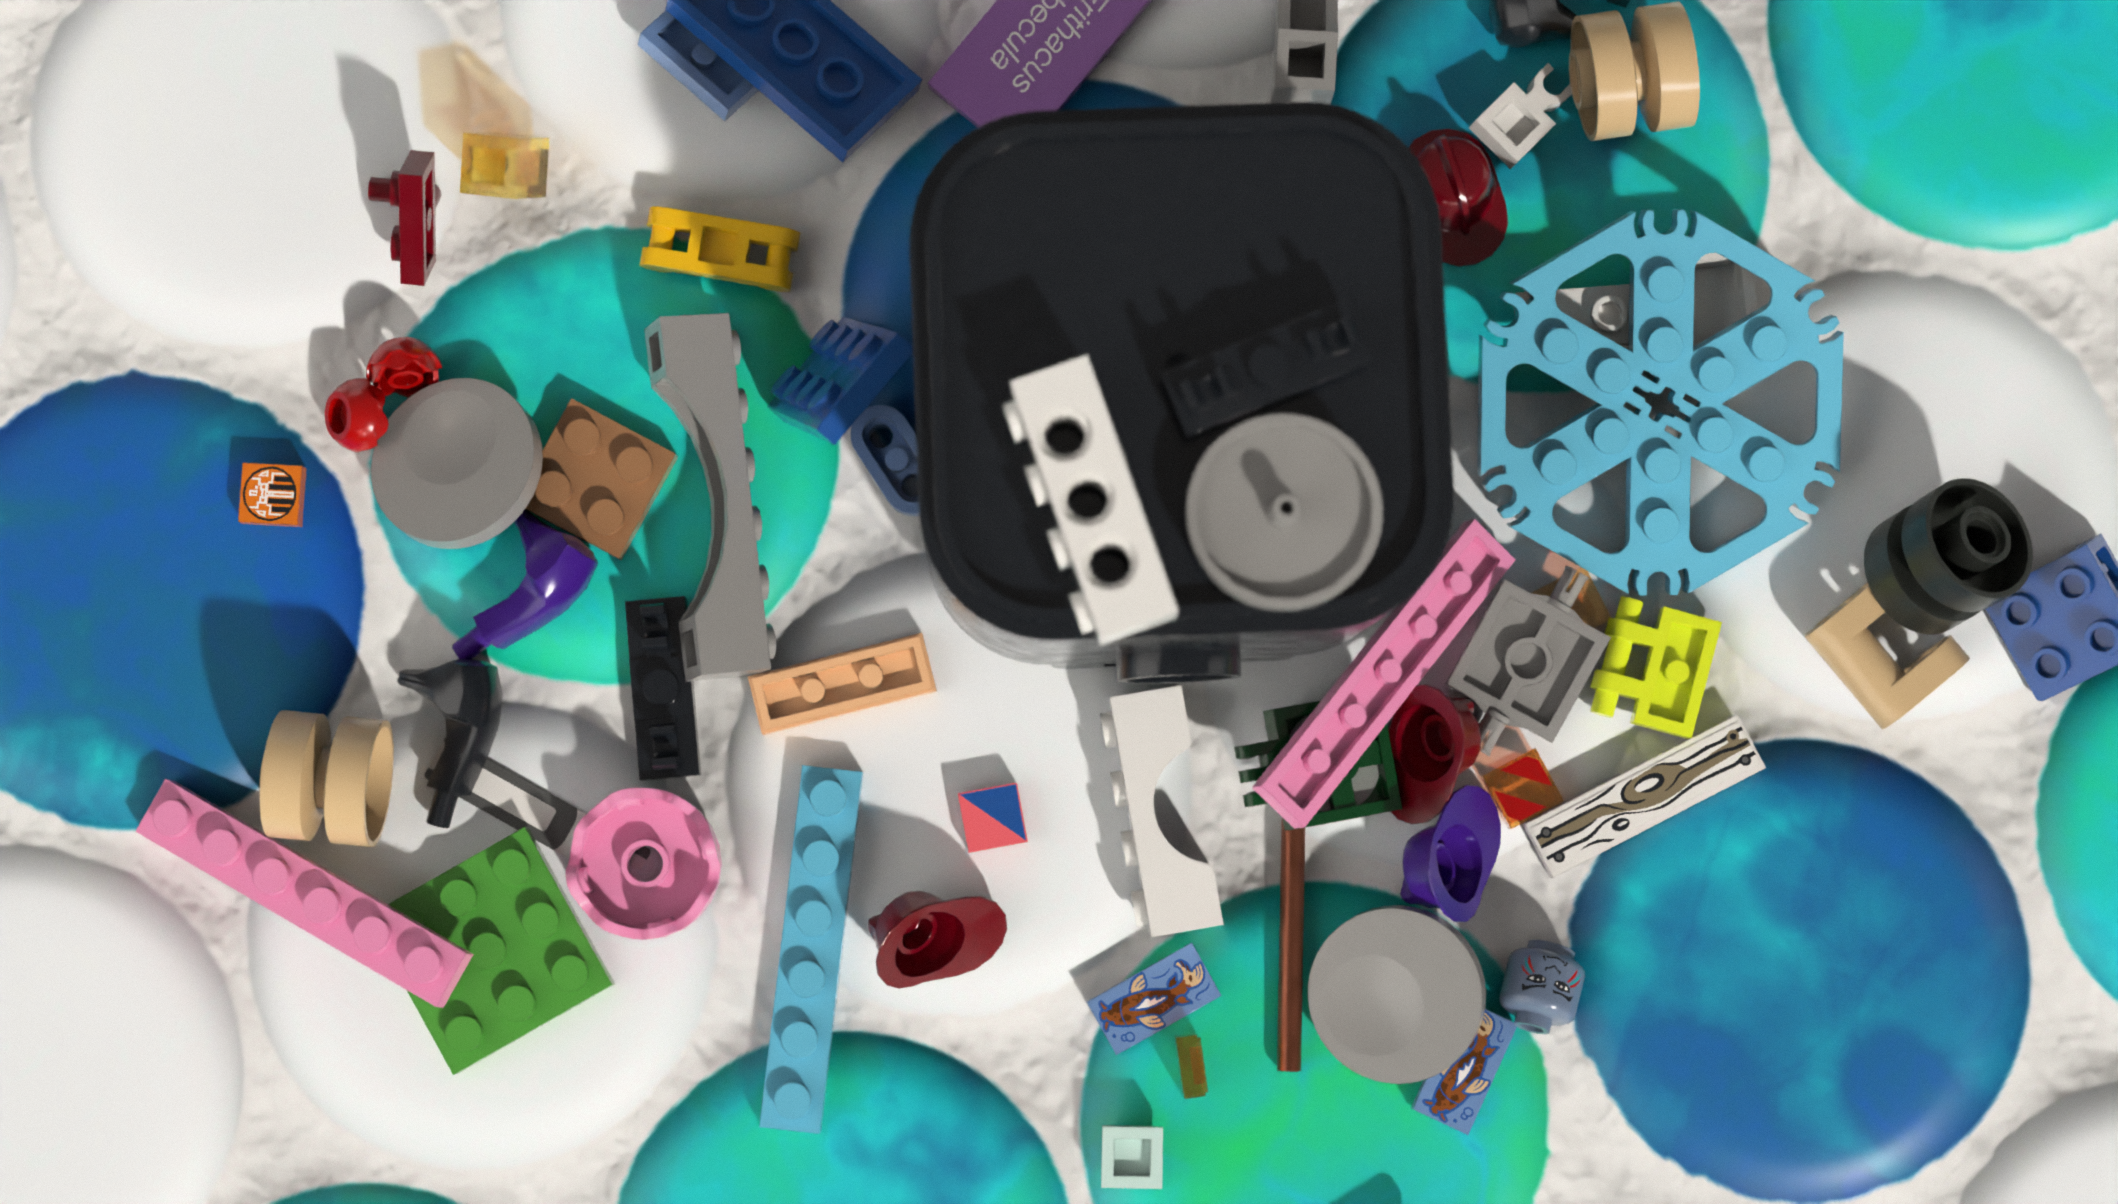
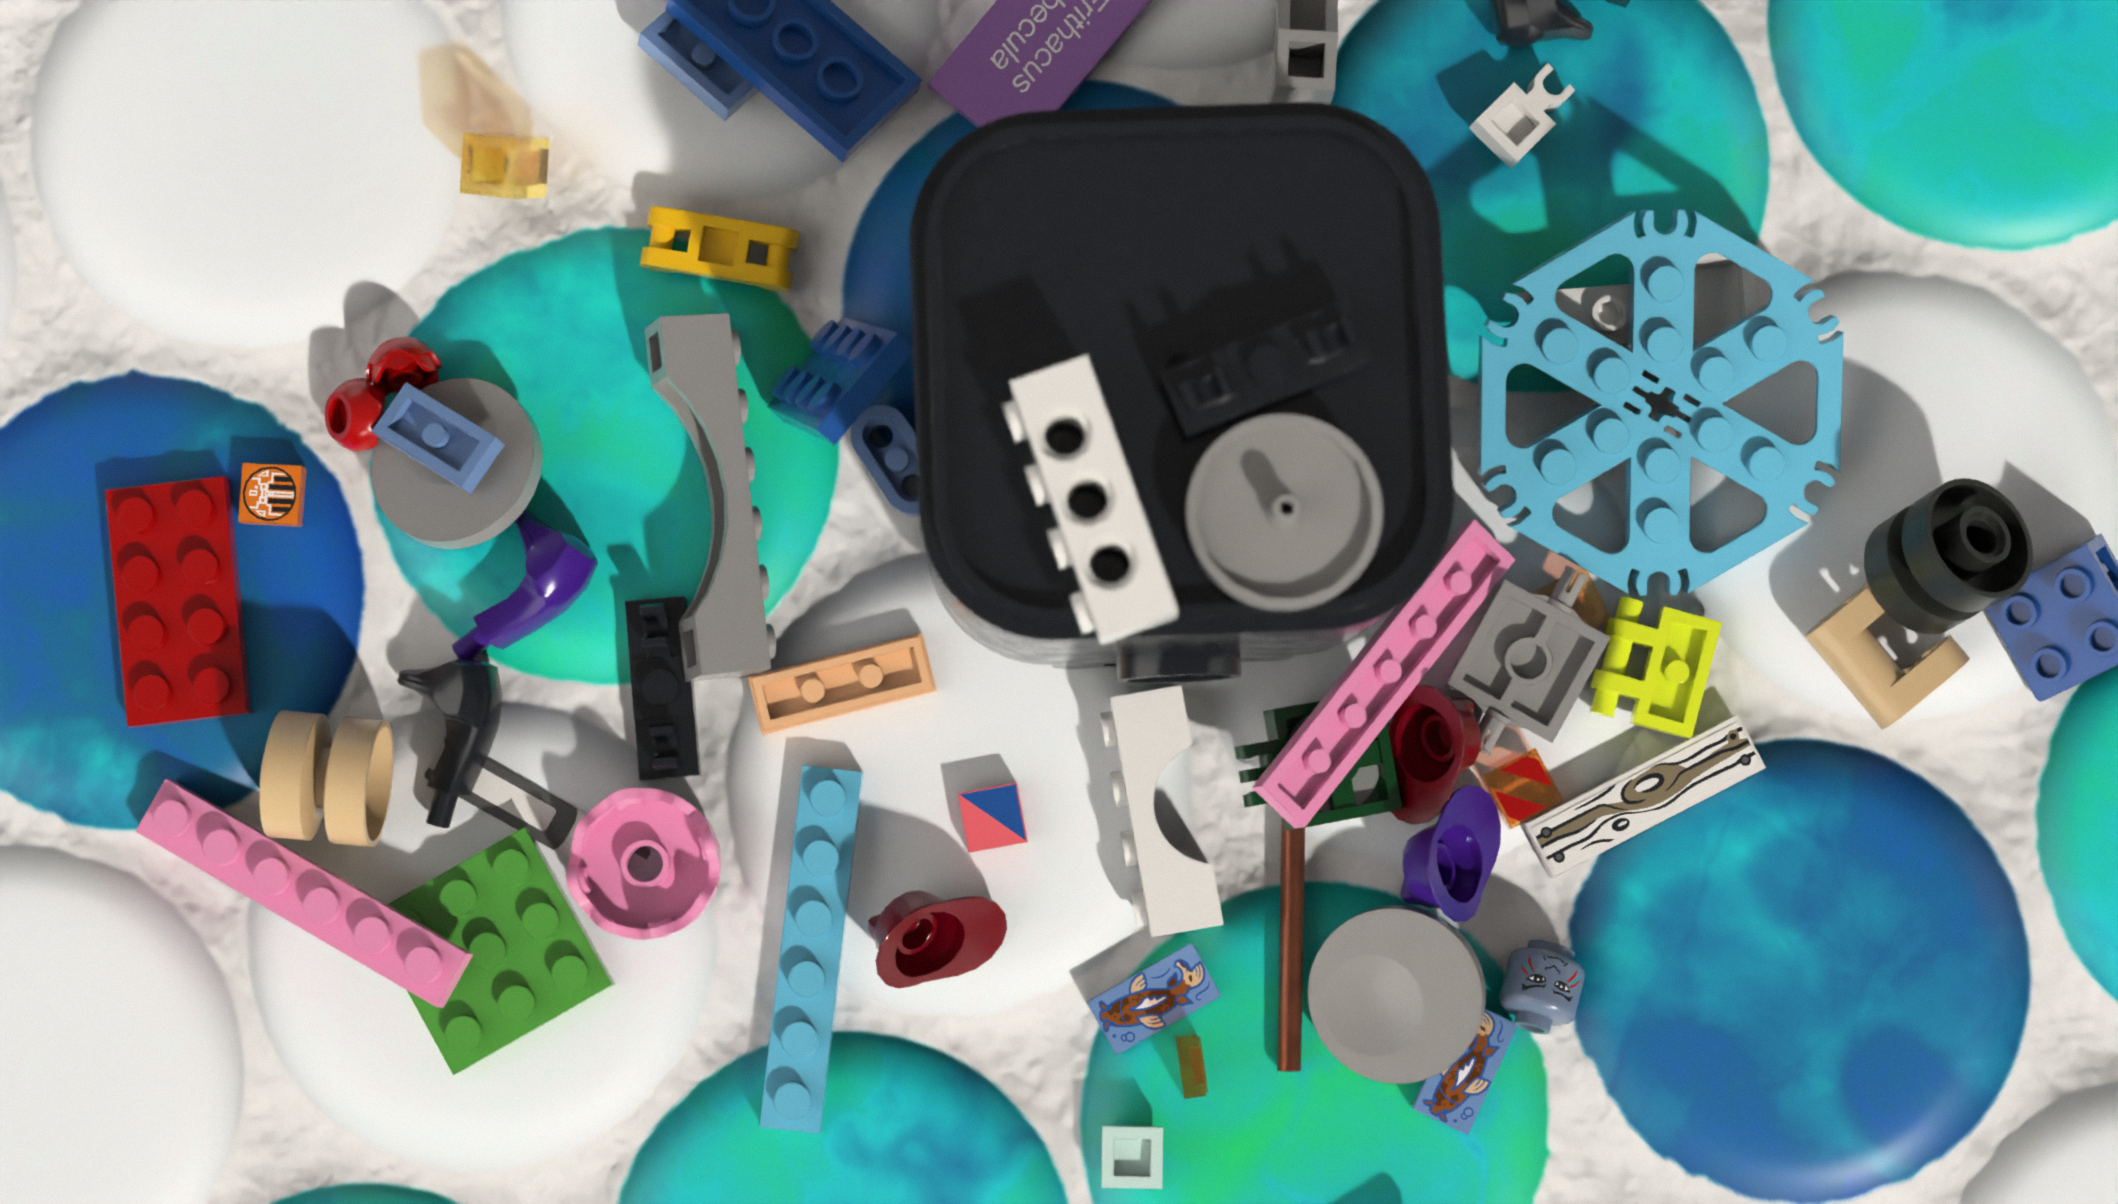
dark red plate [368,150,441,286] -> none
medium nougat plate [526,398,678,561] -> none
dark red piece [1408,128,1508,267] -> none
tan wheel [1569,1,1700,141] -> none
none -> red plate [105,476,252,728]
none -> medium blue plate [372,382,505,495]

